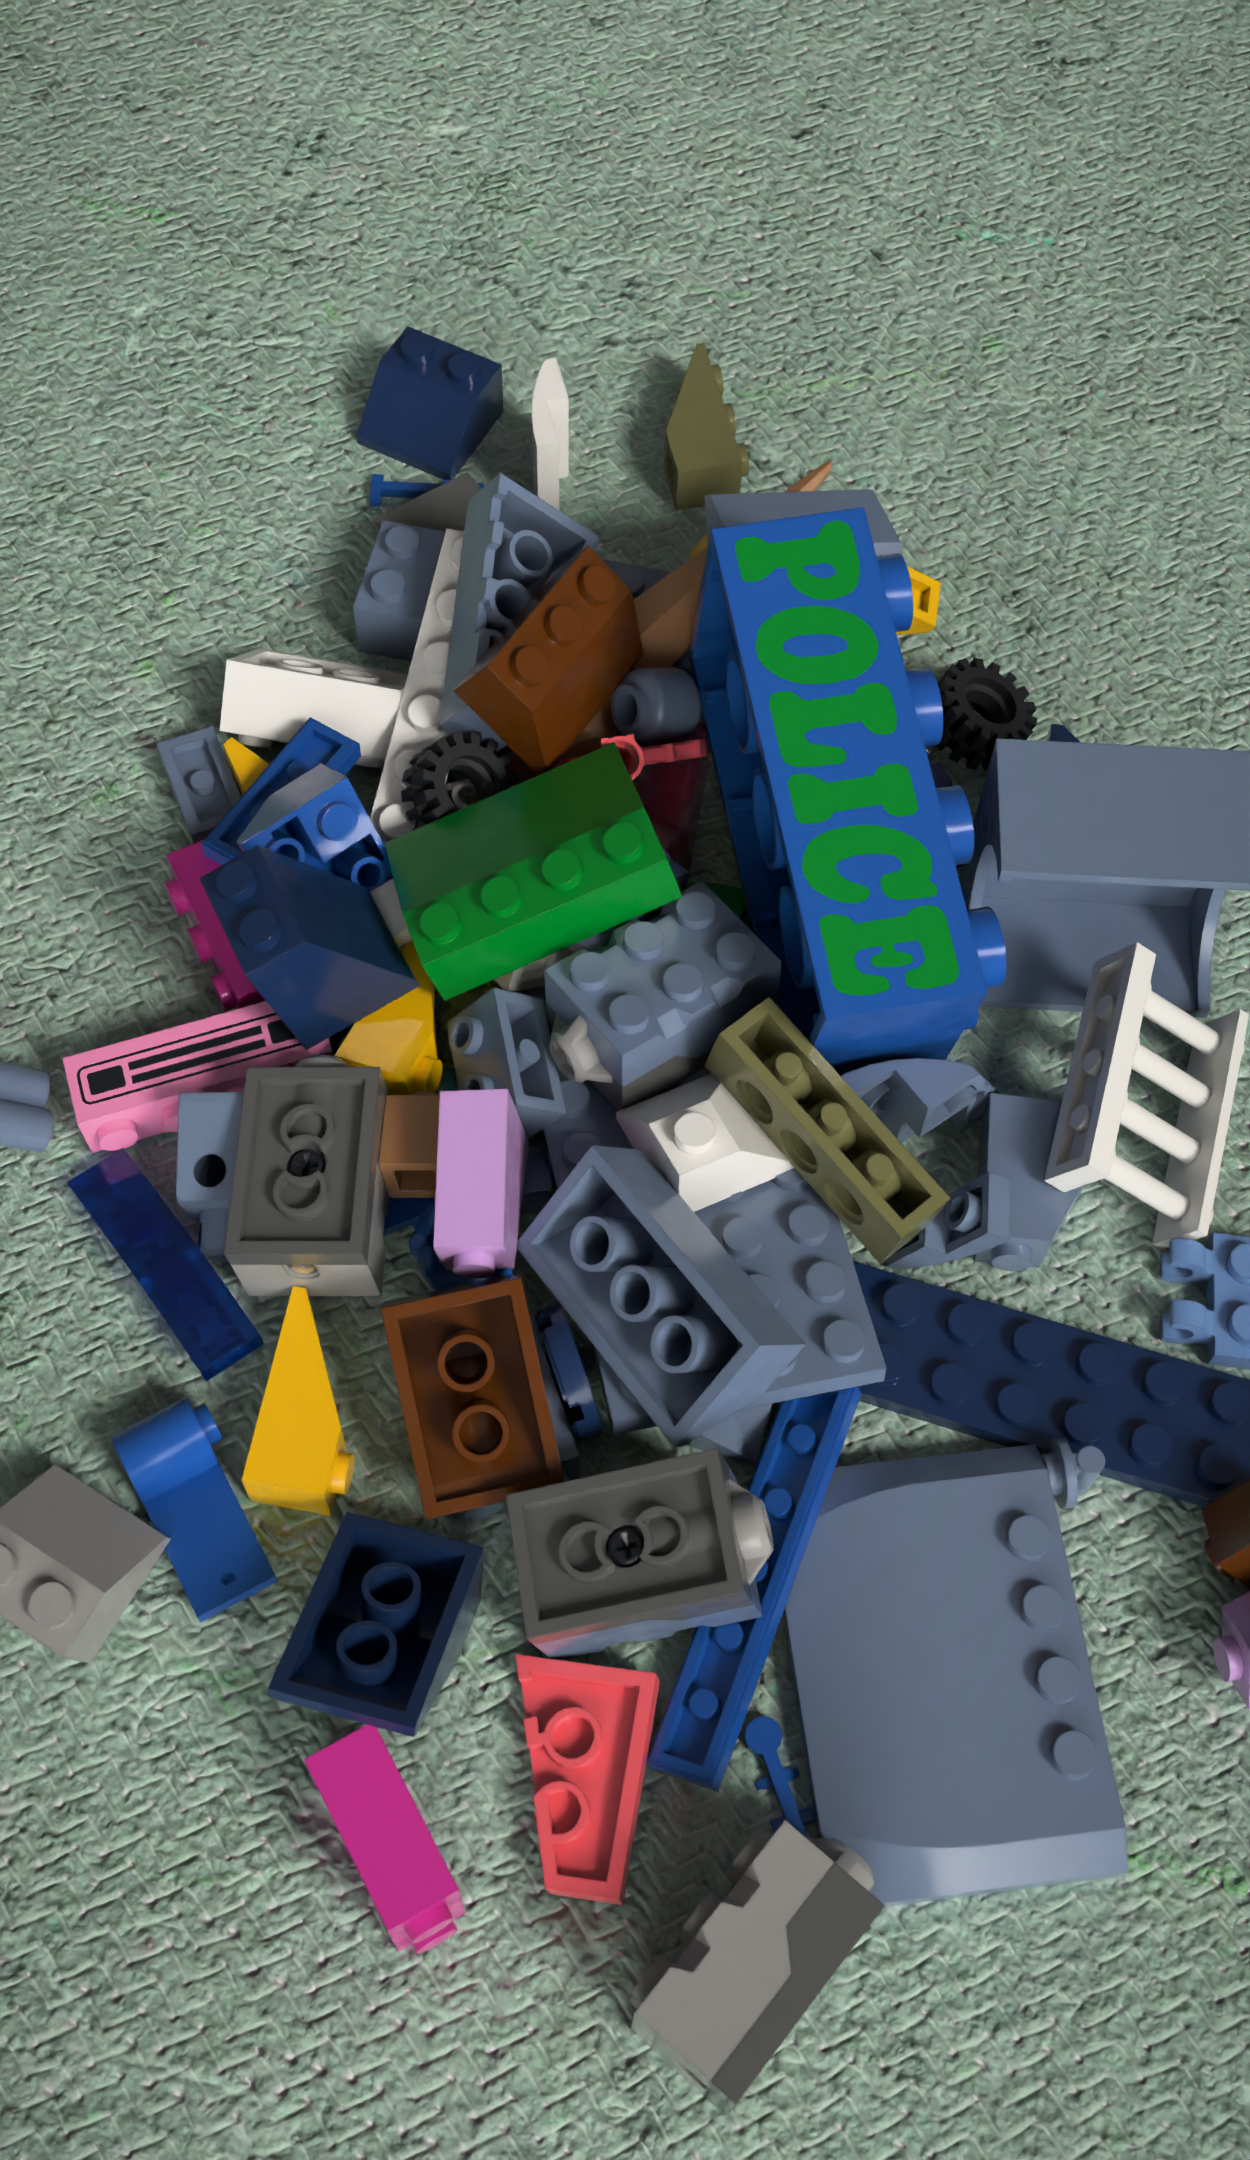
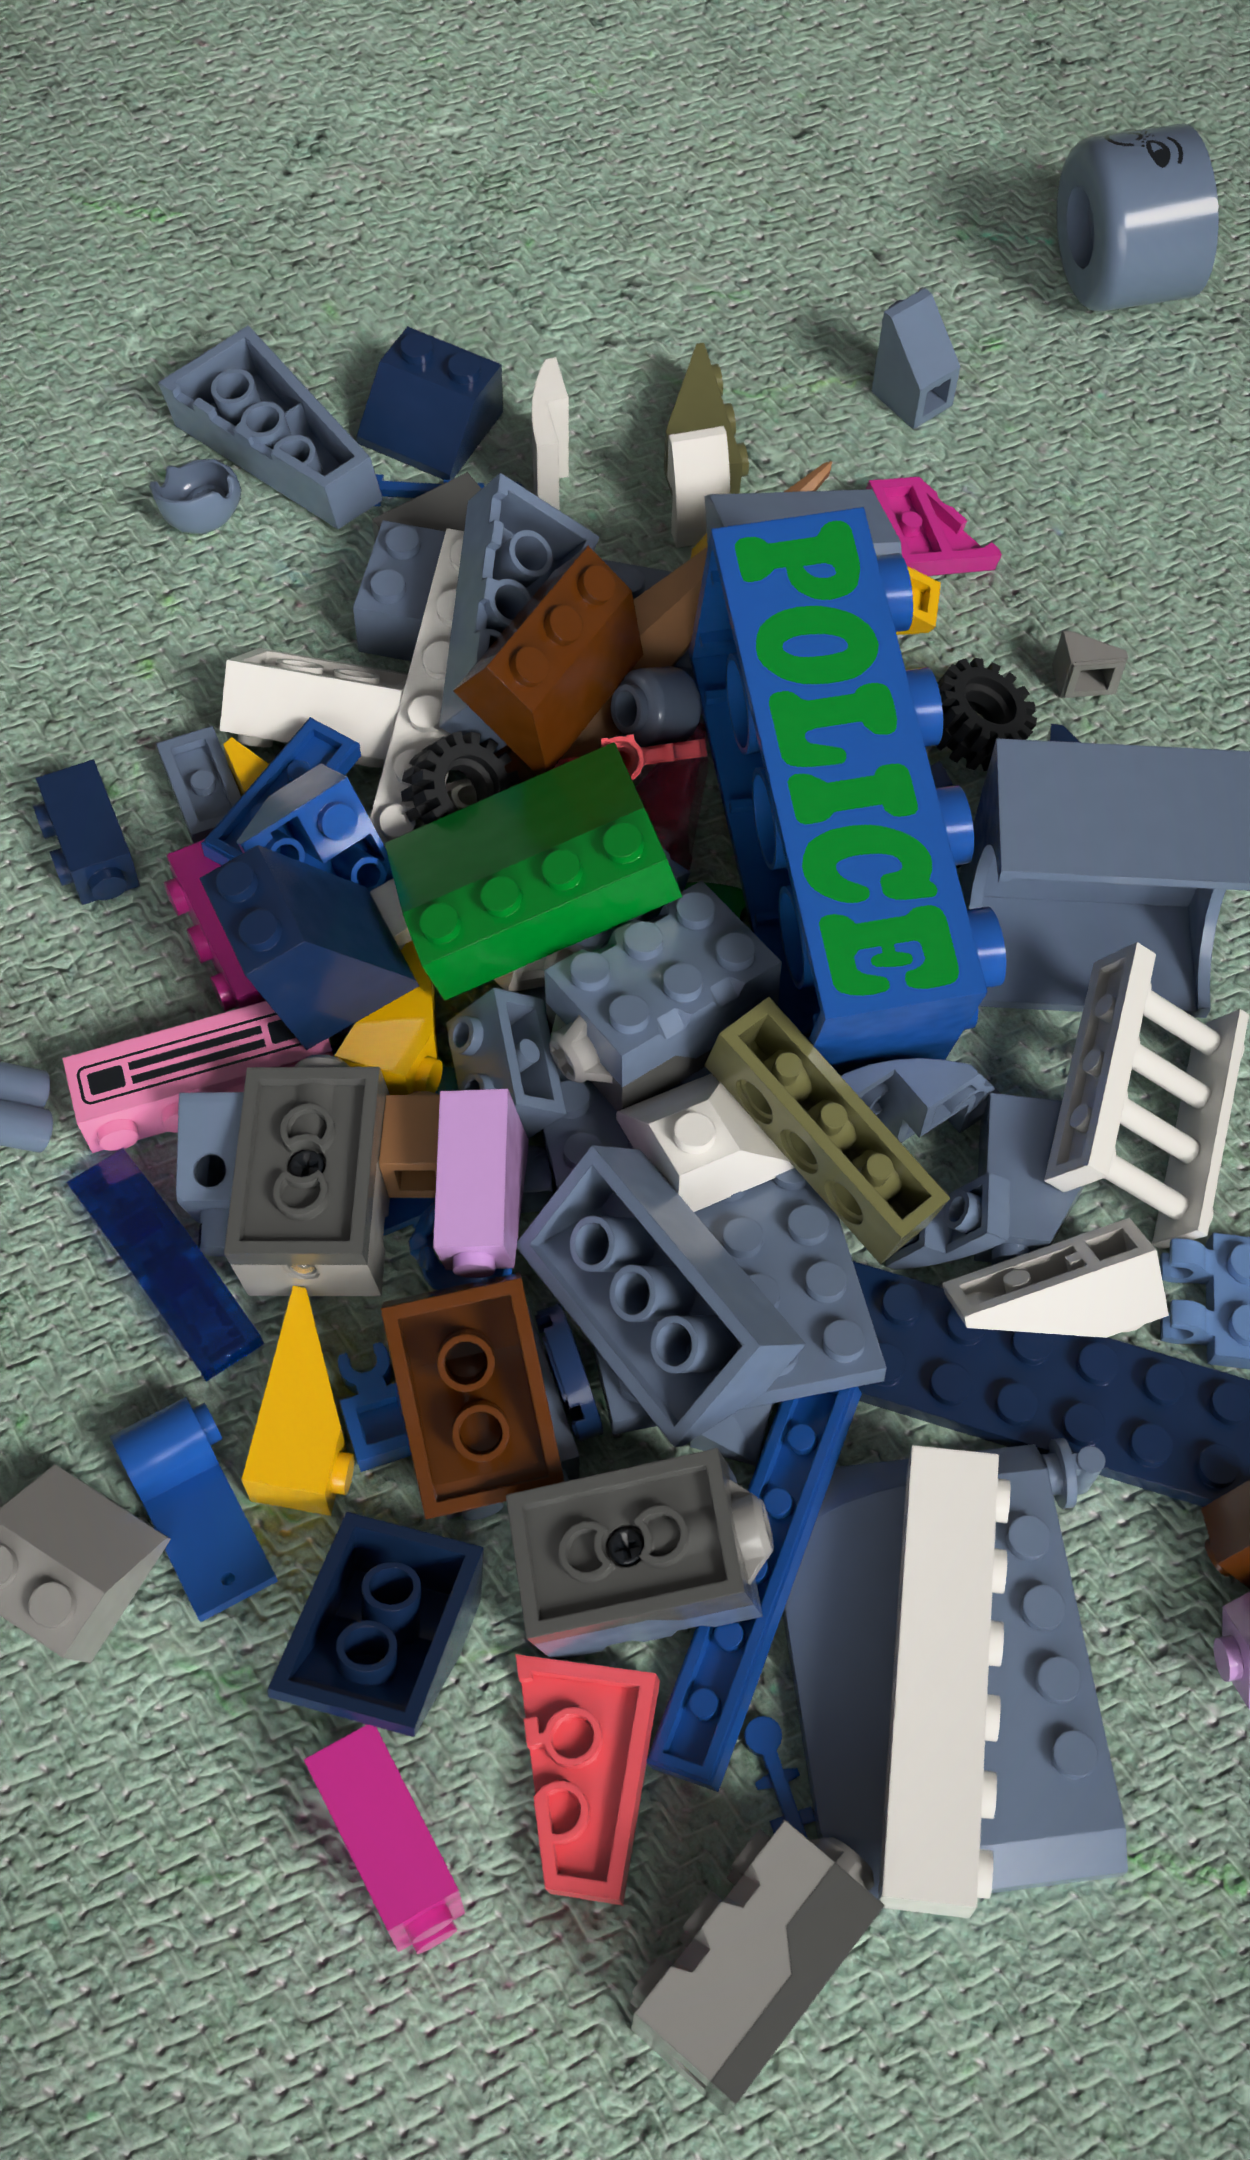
none -> dark blue brick [32,759,140,905]
none -> sand blue hair [149,459,241,534]
none -> sand blue wedge [158,325,383,529]
none -> blue plate [338,1342,412,1472]
none -> white slope [667,426,730,548]
none -> dark pink wing [866,477,1002,576]
none -> sand blue slope [871,288,961,429]
none -> white brick [878,1445,1010,1918]
none -> white slope [942,1217,1169,1338]
none -> light grey slope [1052,631,1128,698]
none -> sand blue piece [1057,123,1219,312]

